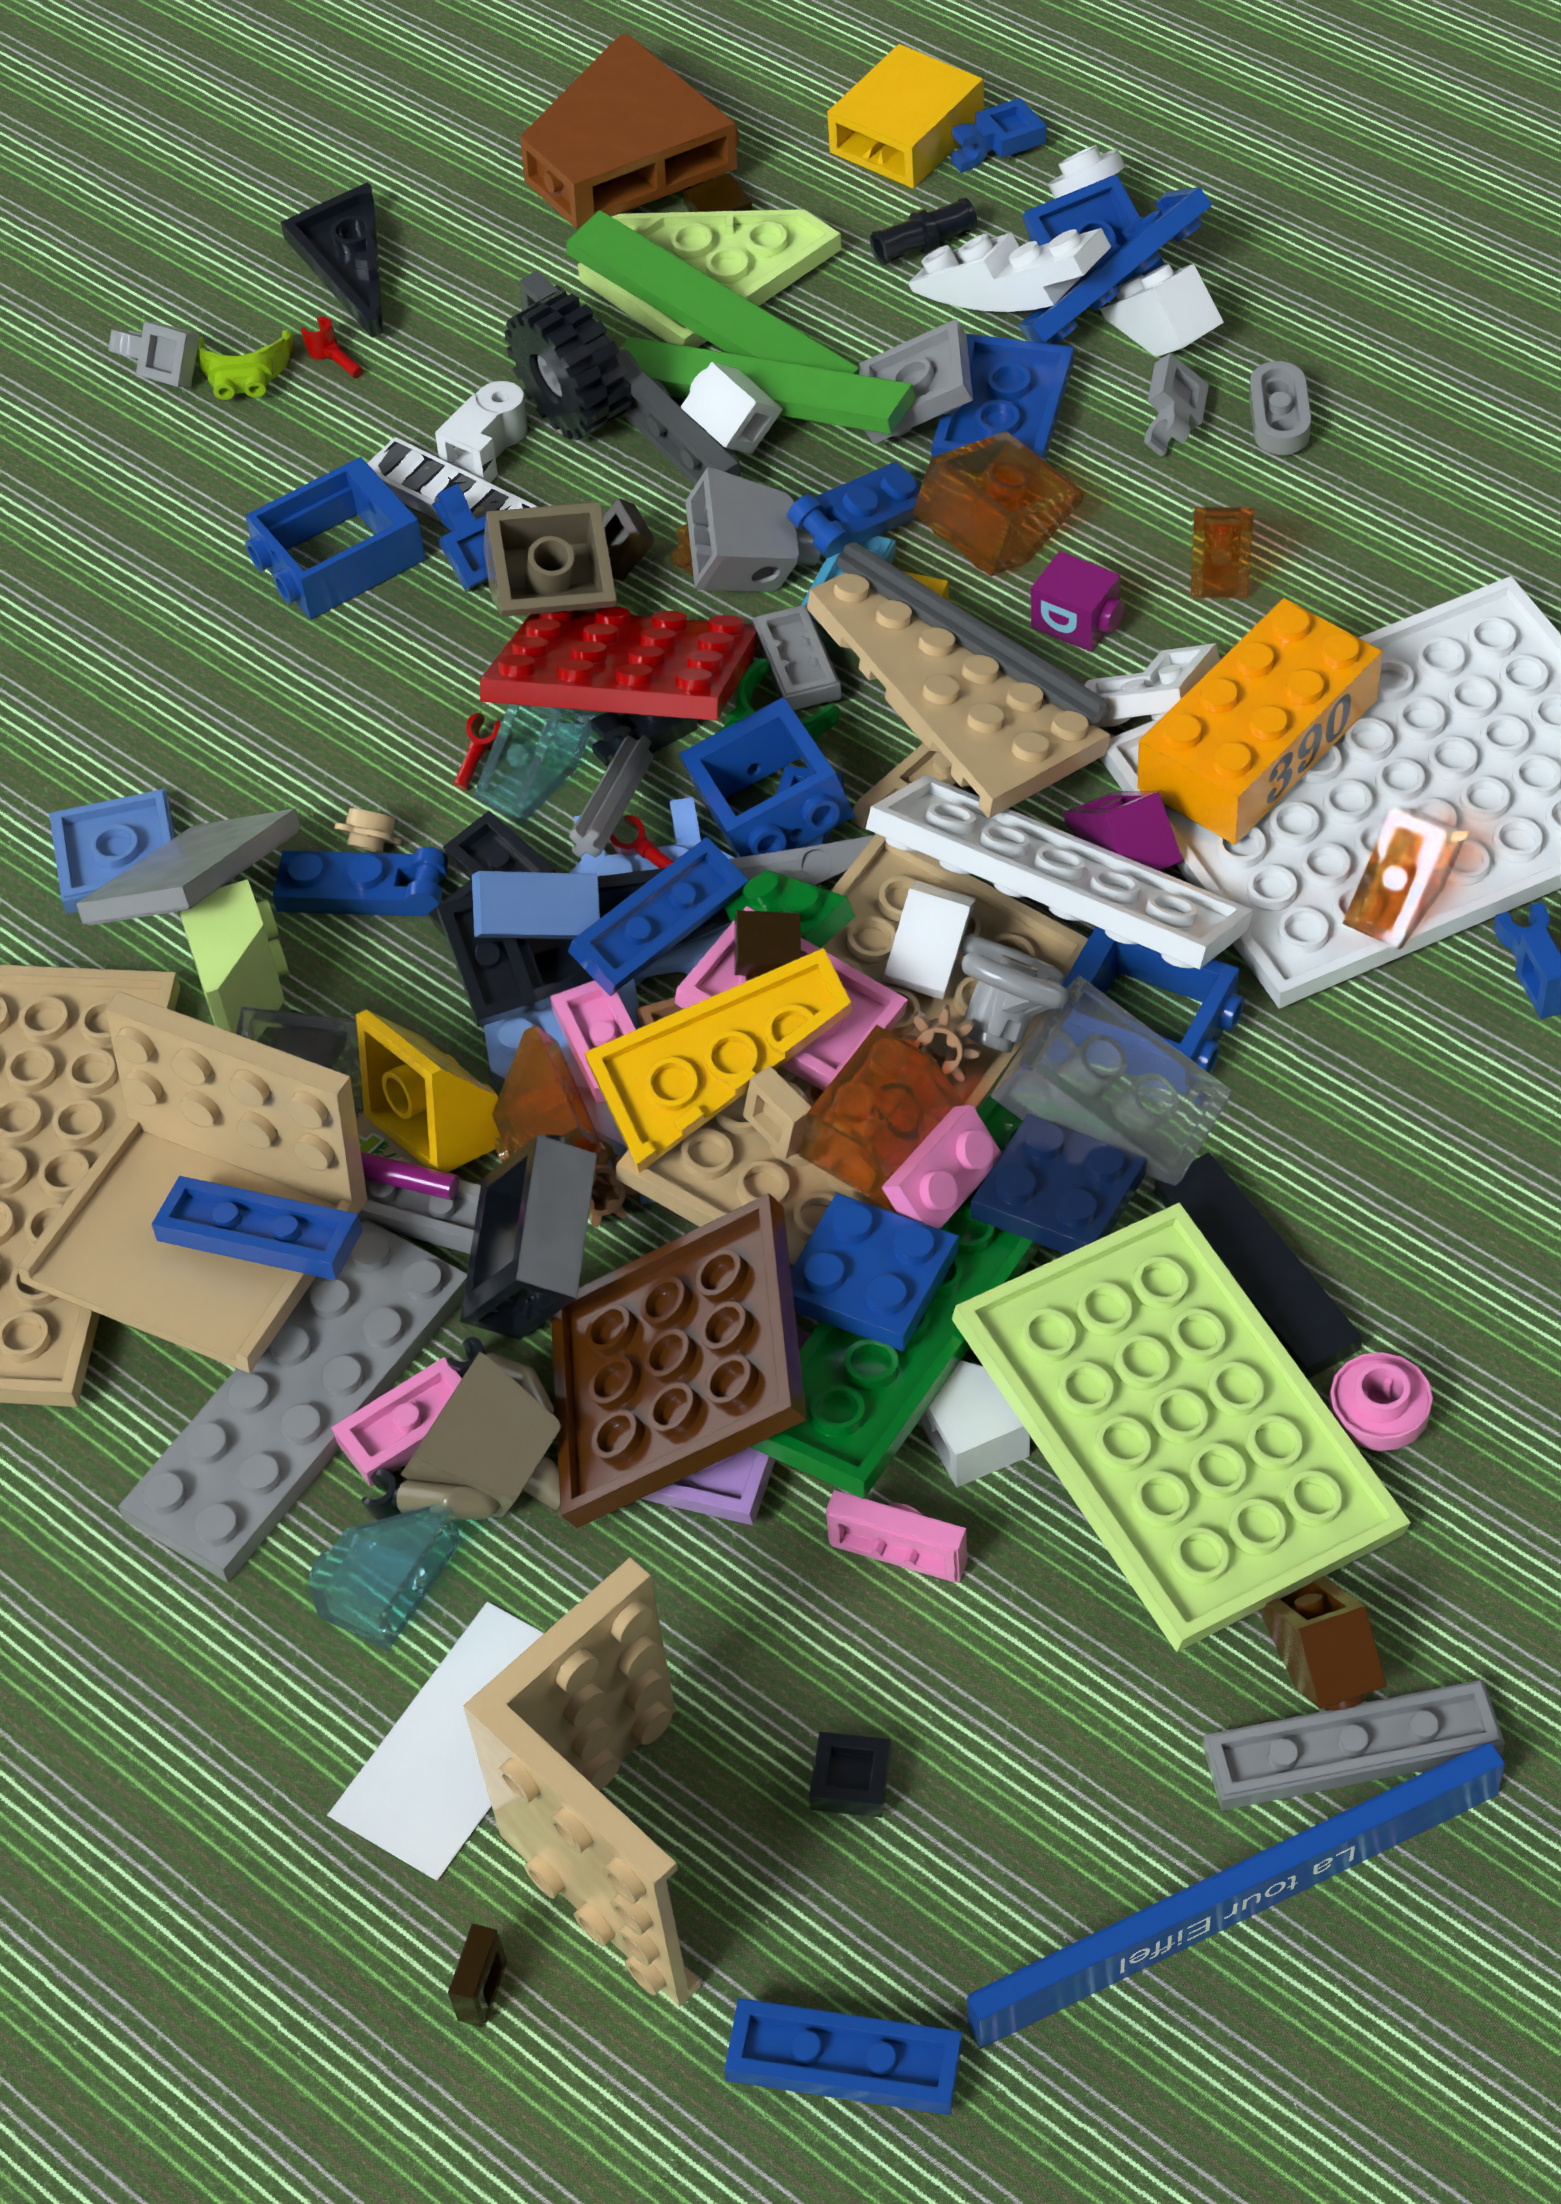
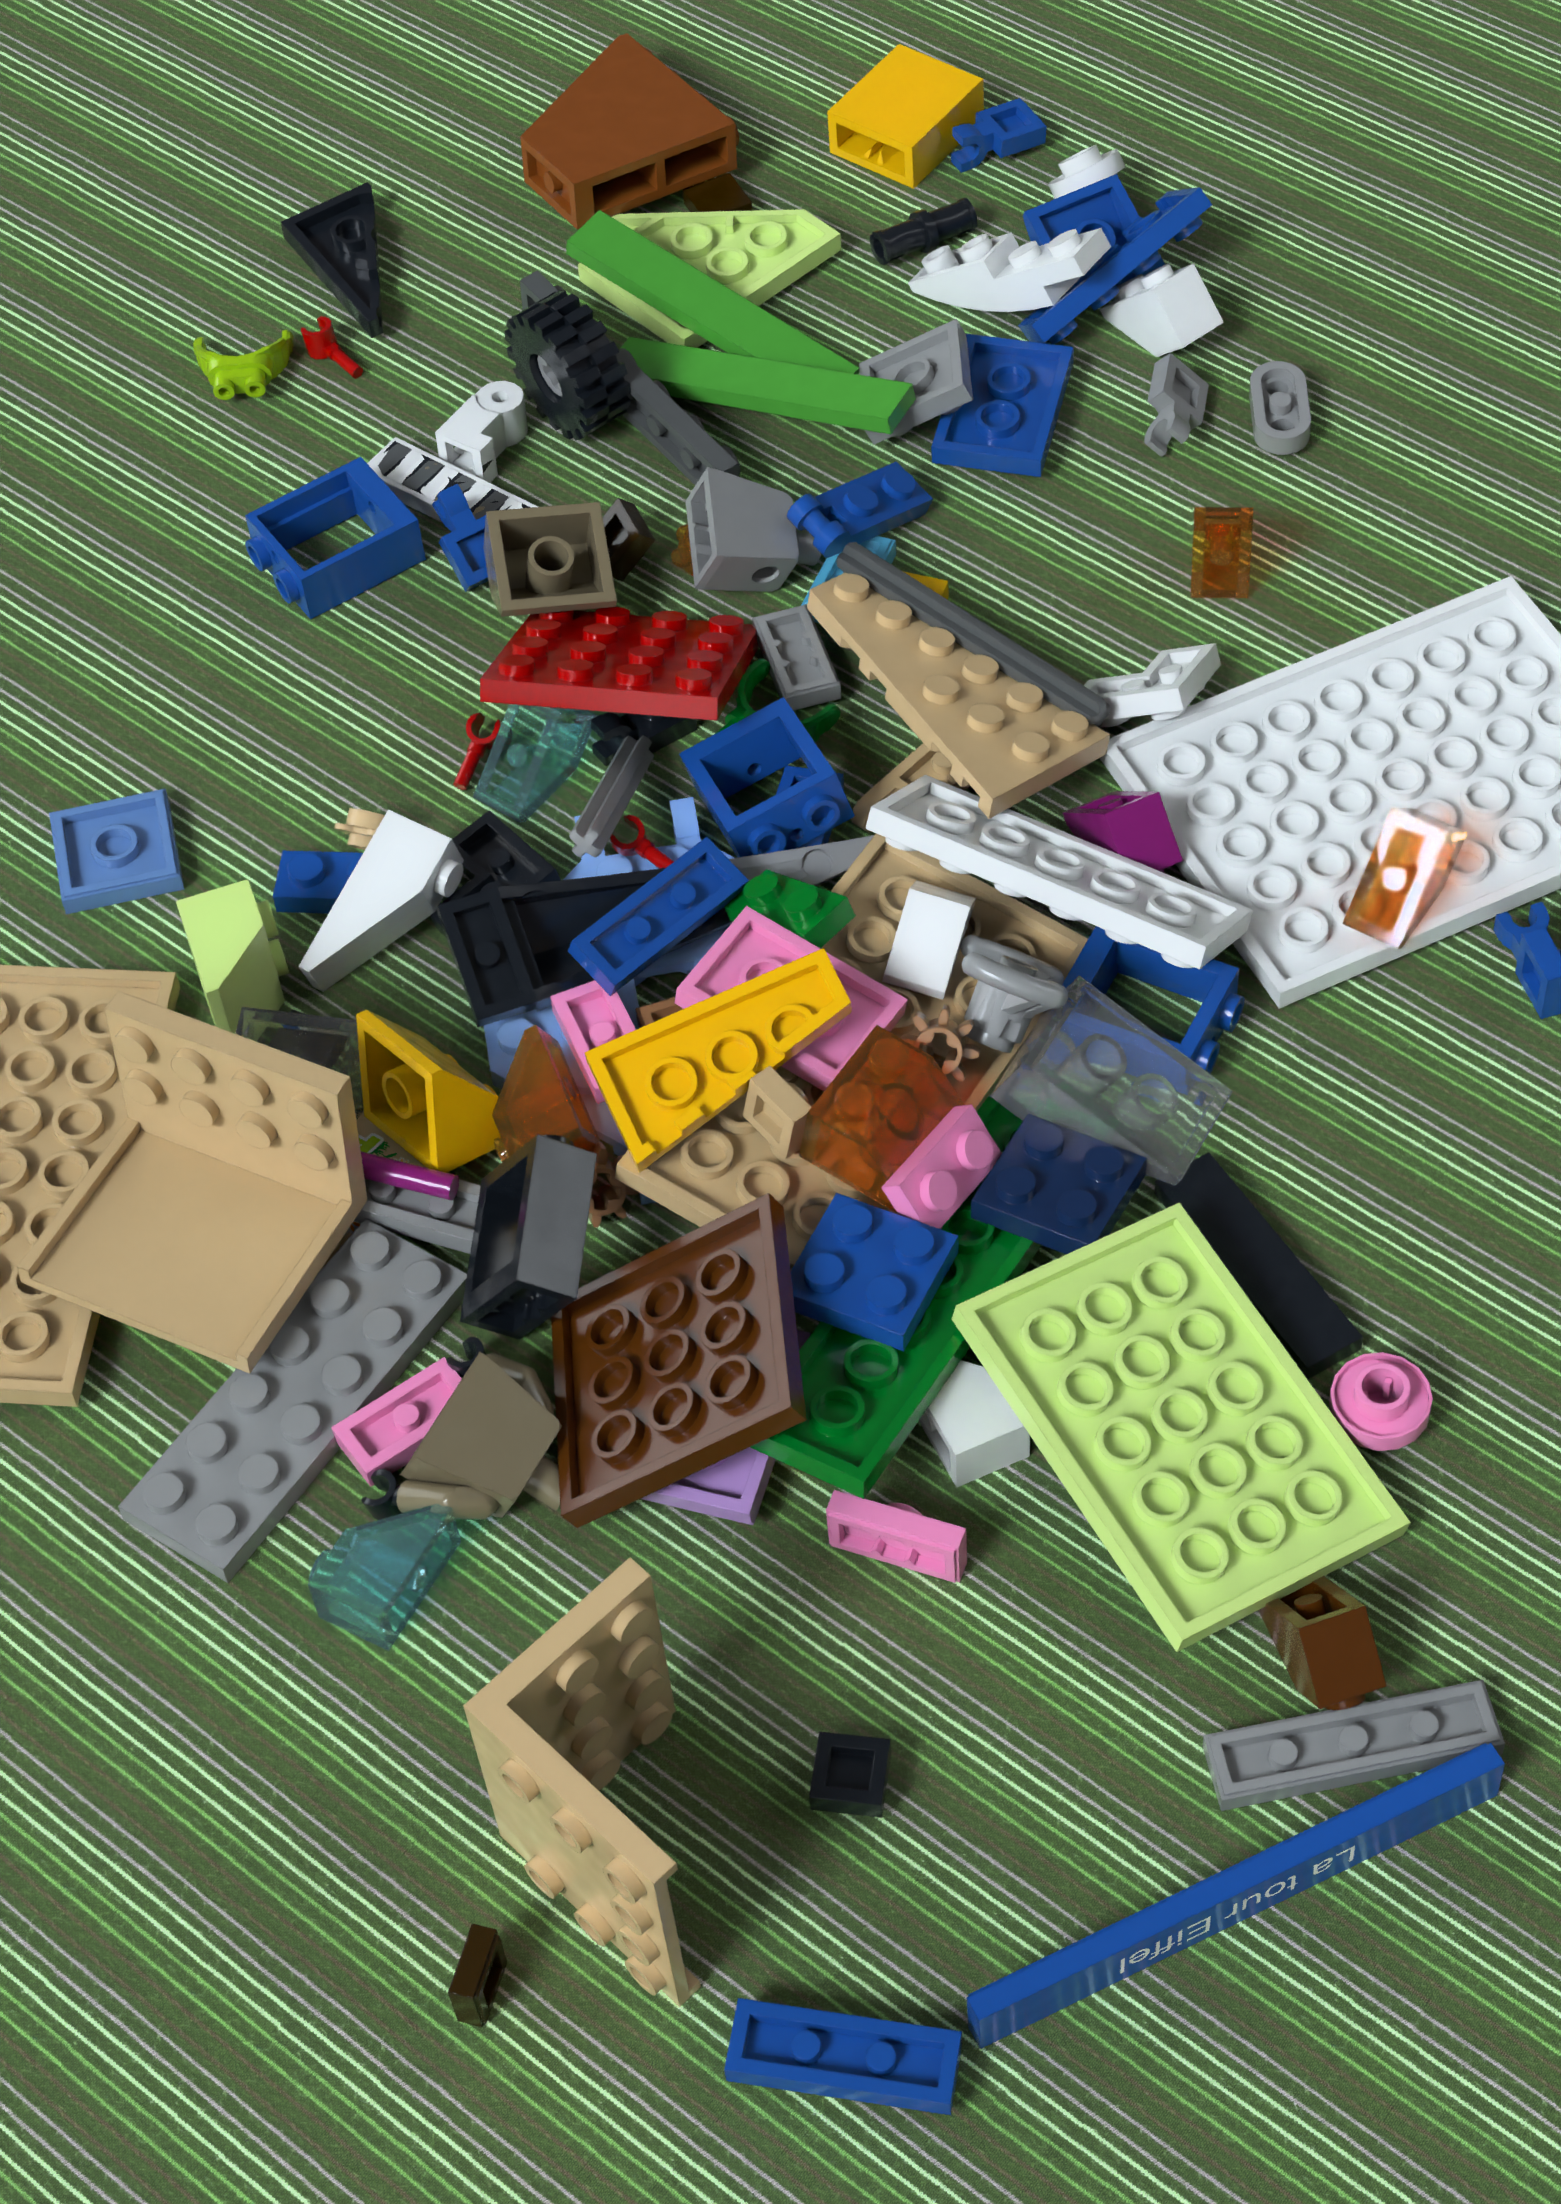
light grey tile [76,808,301,926] -> none
light grey plate [108,322,199,387] -> none
blue plate [151,1175,363,1280] -> none
white sticker [327,1602,544,1881] -> none
medium blue tile [472,871,600,939] -> none
white brick [681,362,783,454] -> none
dark brown tile [734,910,801,976] -> none
clear orange slope [912,431,1085,577] -> none
magenta brick [1031,551,1125,652] -> none
light orange brick [1137,598,1383,845] -> none
none -> white slope [298,809,464,992]

